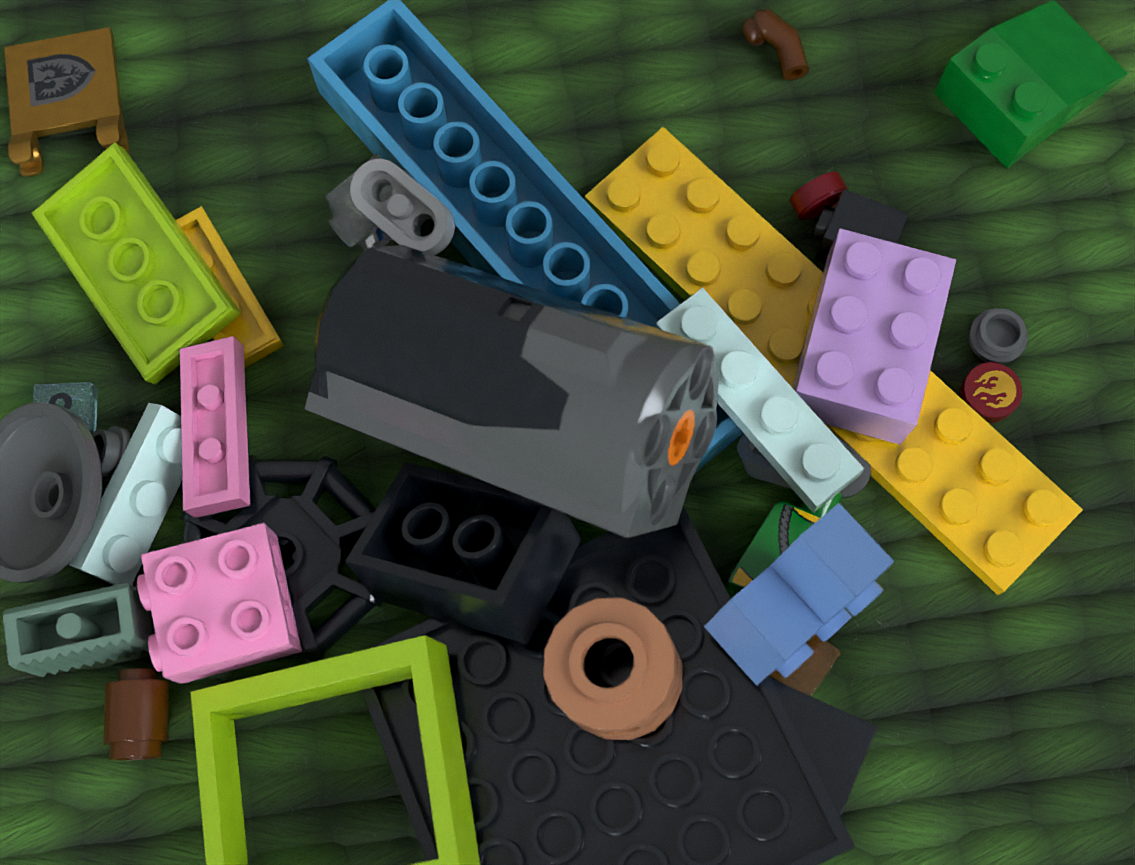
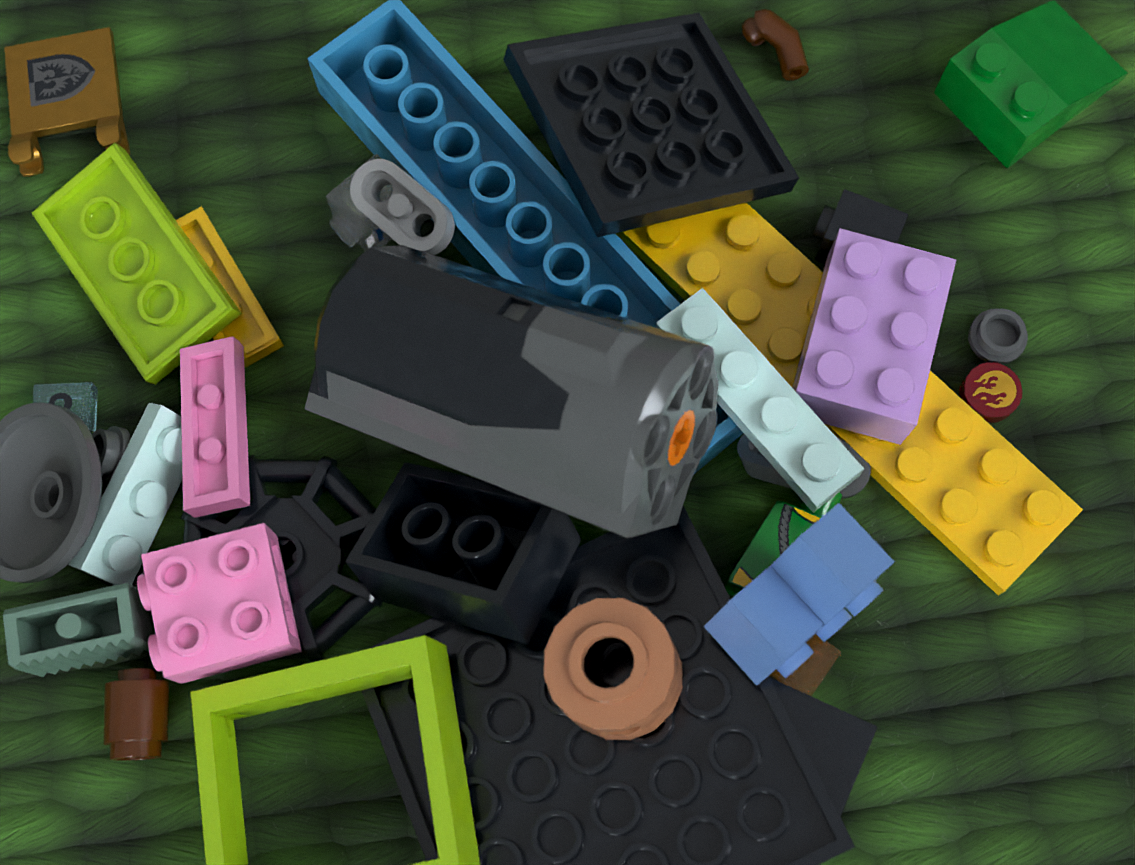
dark red tile [789,171,848,220] -> none
none -> black plate [503,12,799,238]

